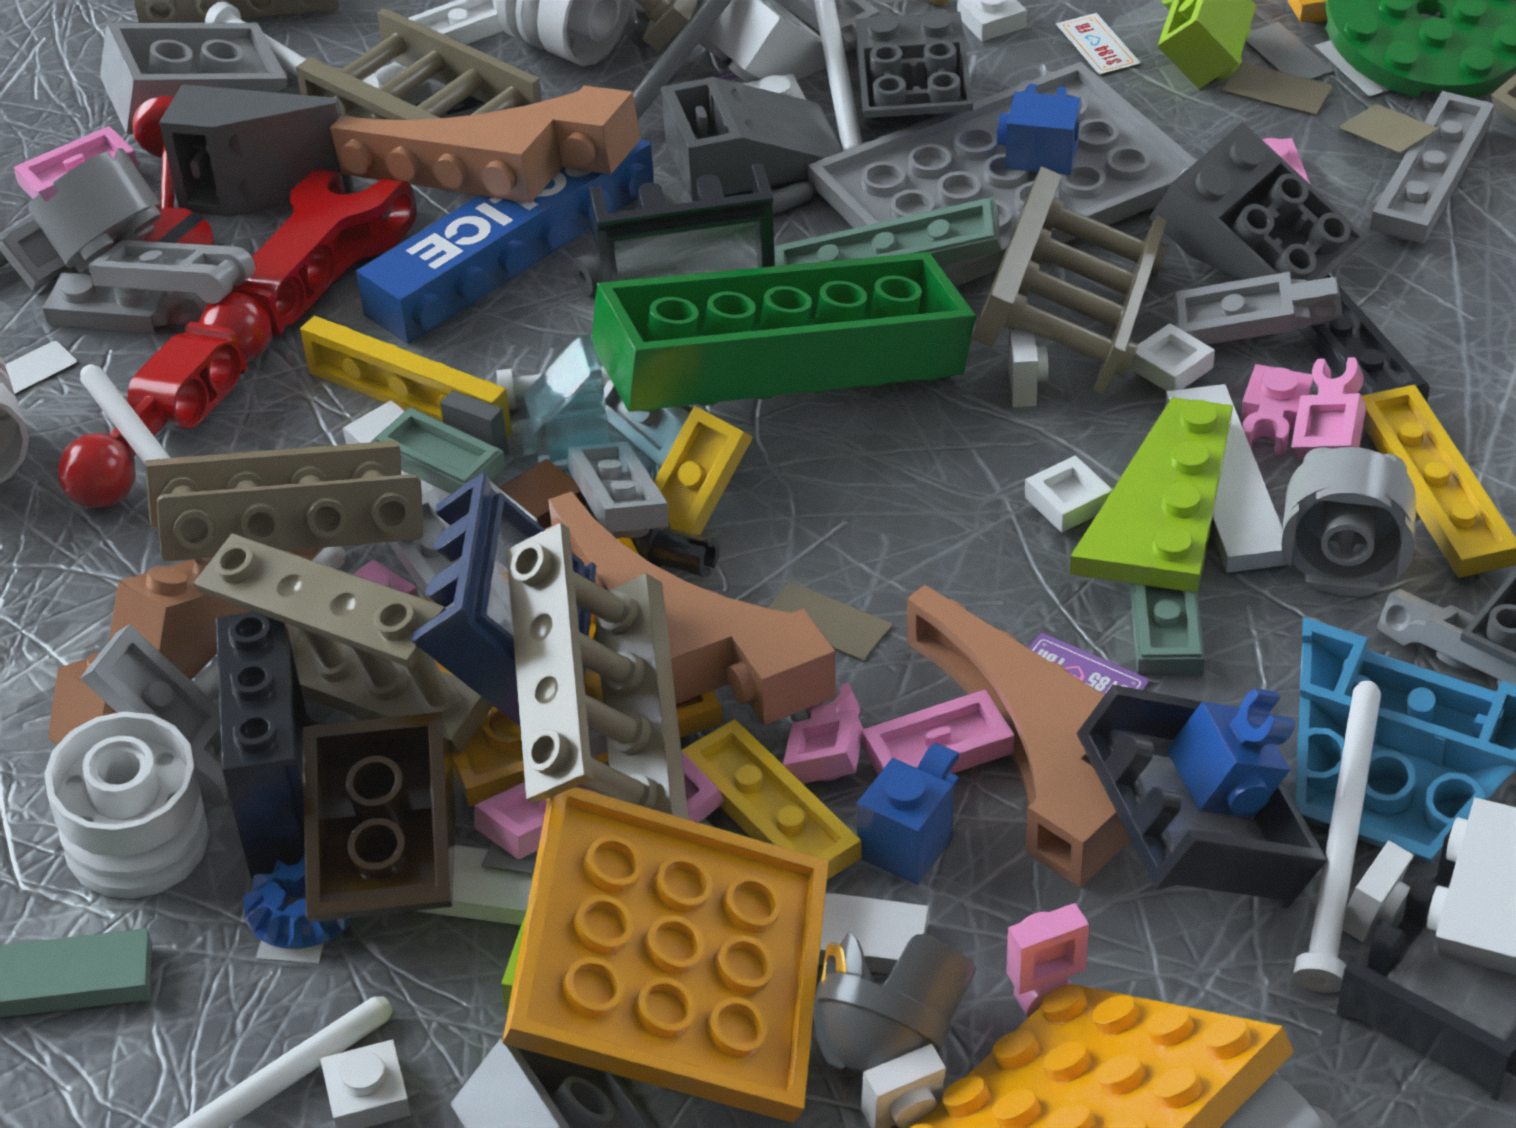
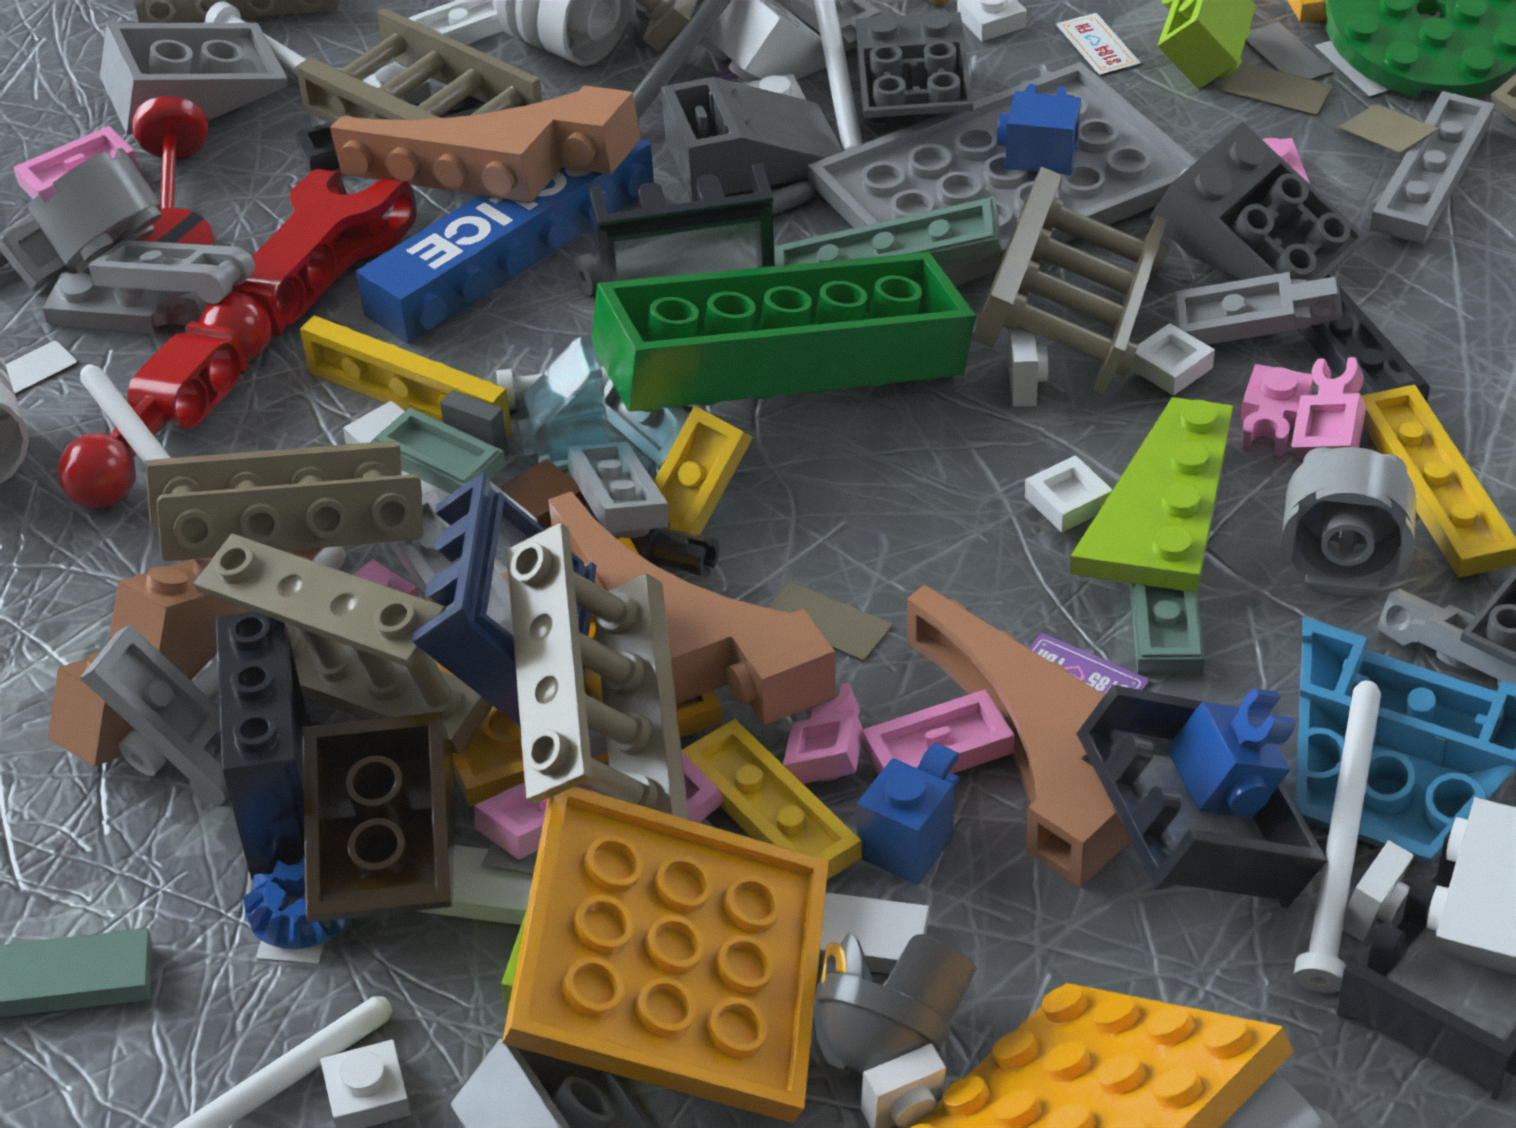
white wheel [44,711,210,899] -> none
dark grey slope [159,84,354,216] -> none
bright pink plate [1006,903,1089,1018] -> none
white tile [1165,384,1288,573] -> none

